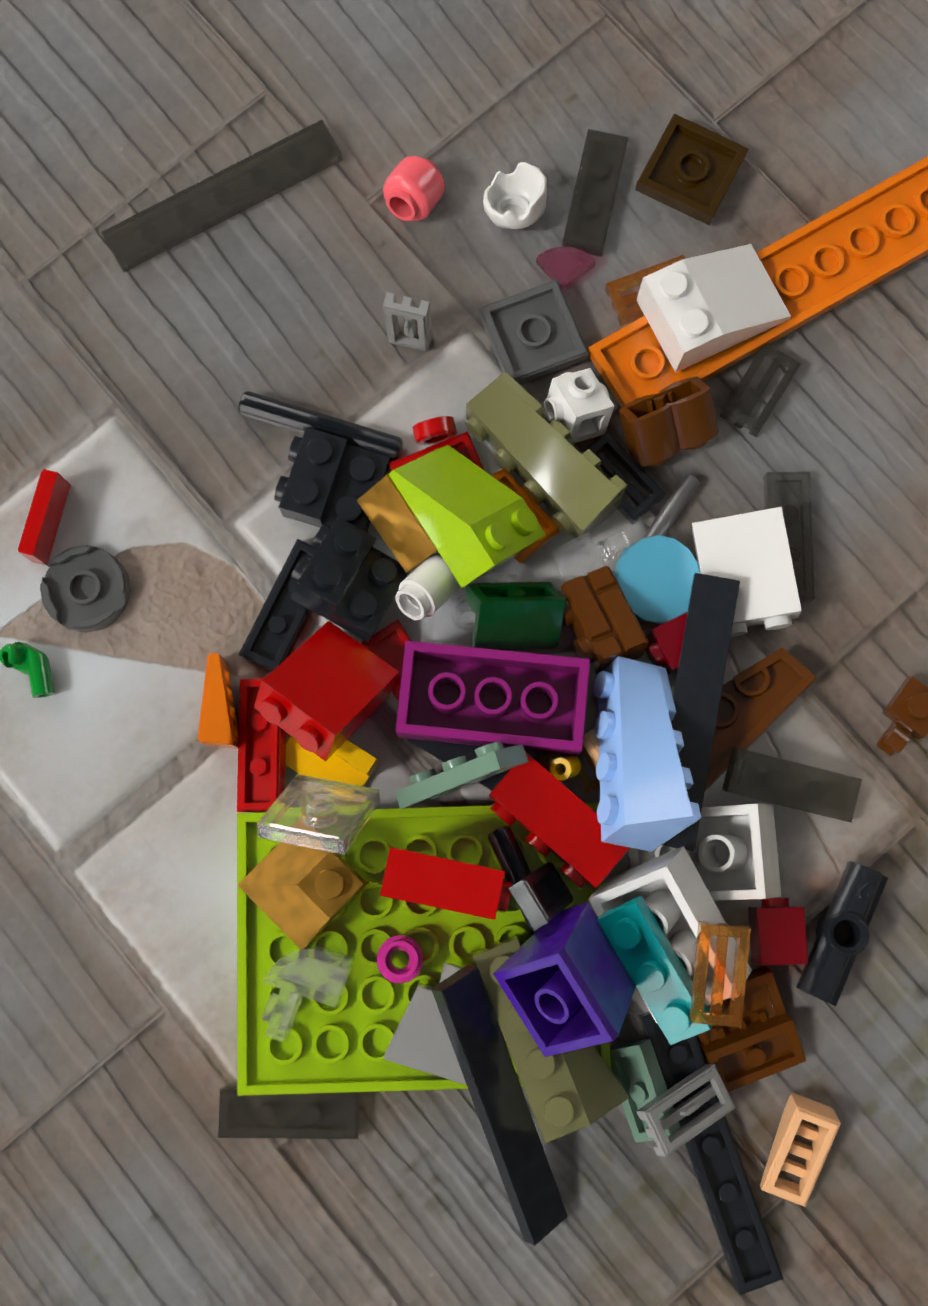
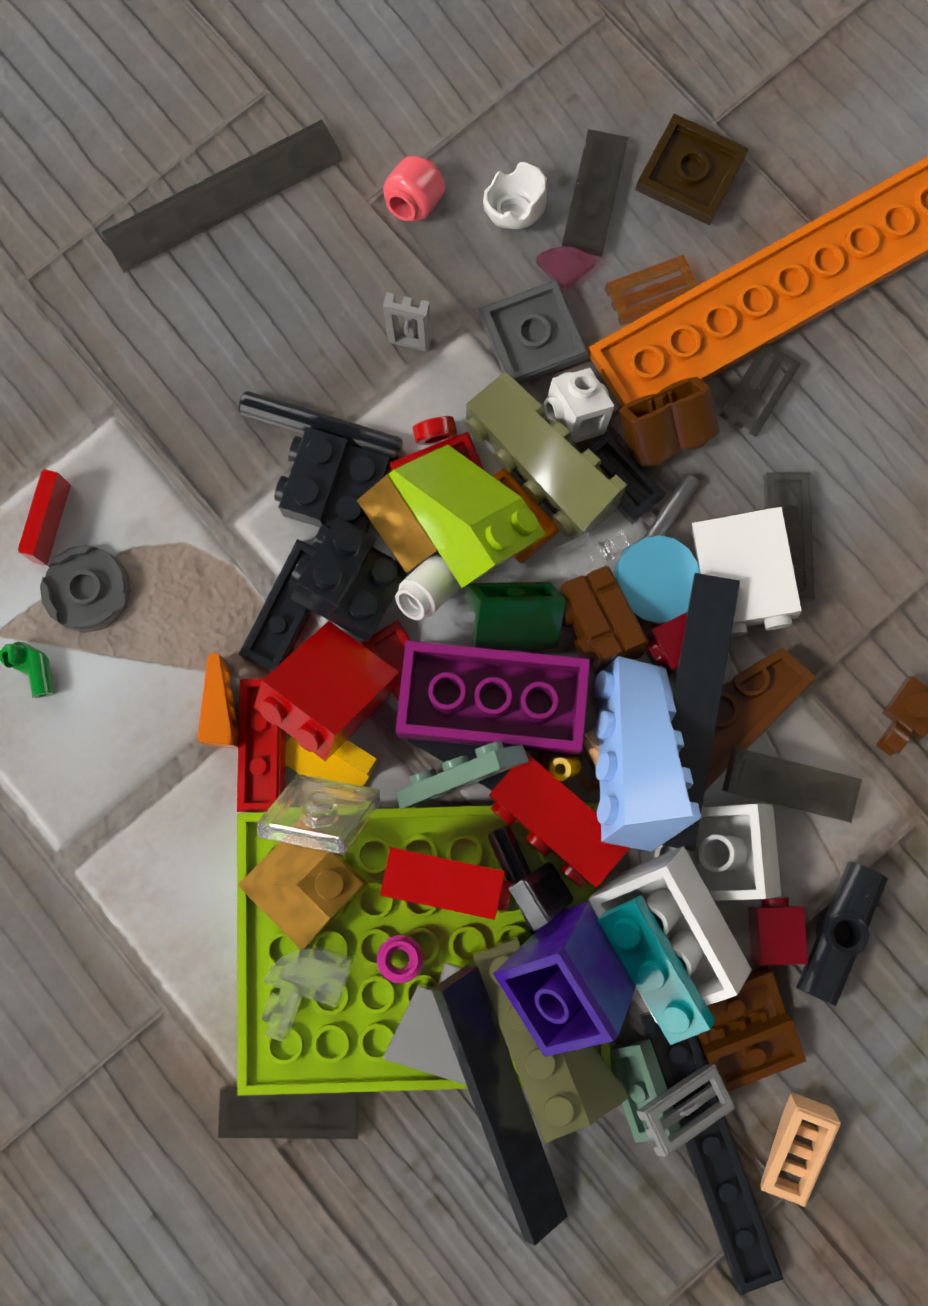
white slope [637,244,791,373] -> none
clear orange tile [690,921,751,1028] -> none

